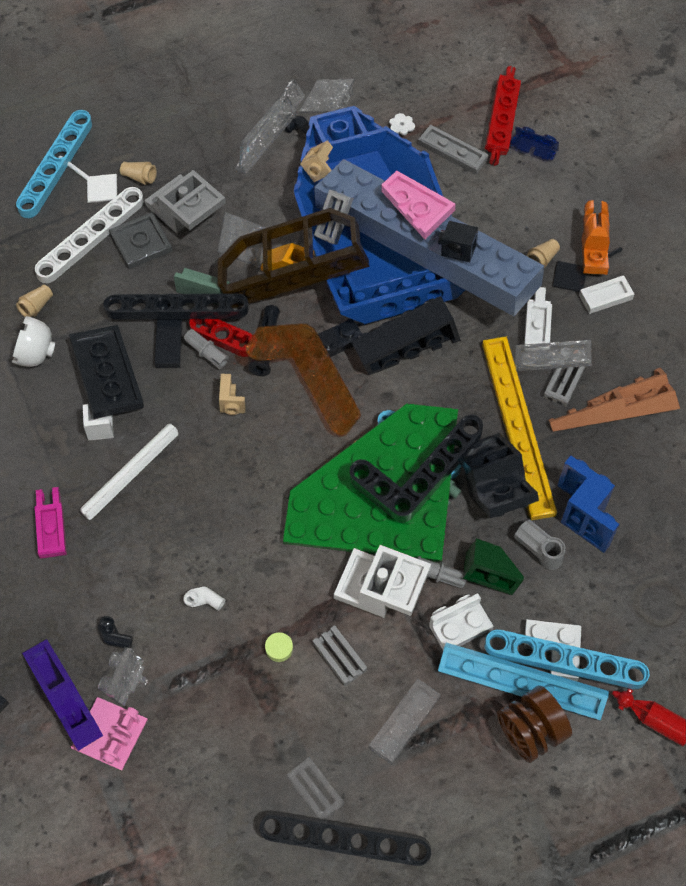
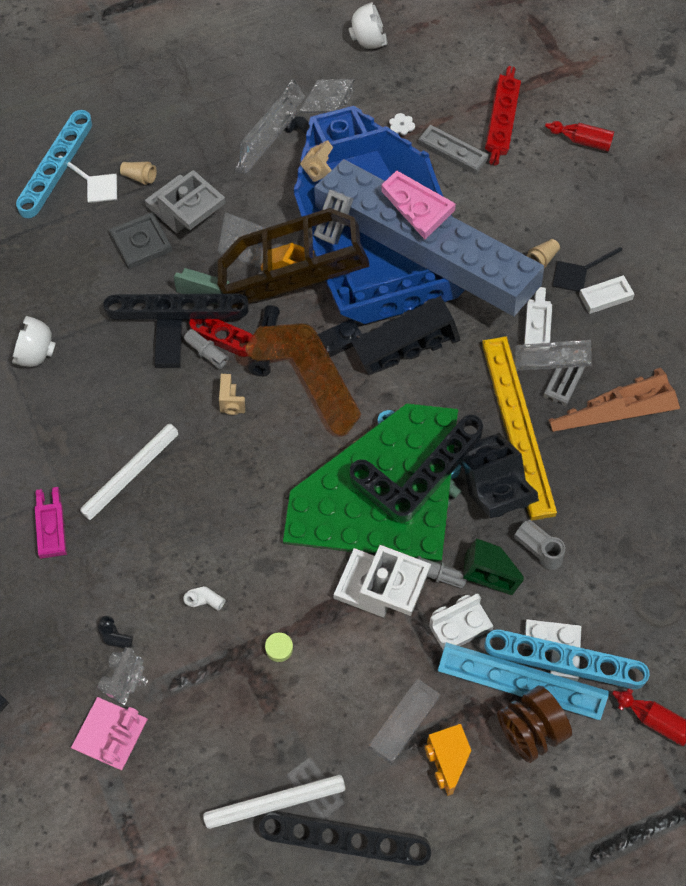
tan cone [16,285,53,317] -> none
dark purple slope [22,639,103,751] -> none
white beam [35,187,144,283] -> none
black plate [69,325,144,419] -> none
white panel [83,404,114,441] -> none
light grey tile [312,625,367,686] -> none
black brick [438,221,478,263] -> none
clear blue hinge [510,126,559,161] -> none
blue bracket [557,456,619,553] -> none
orange plate [582,200,610,275] -> none
none -> white axle [204,775,345,829]
none -> white cylinder [349,2,388,49]
none -> light orange slope [425,724,471,796]
none -> red wheel [545,121,614,152]

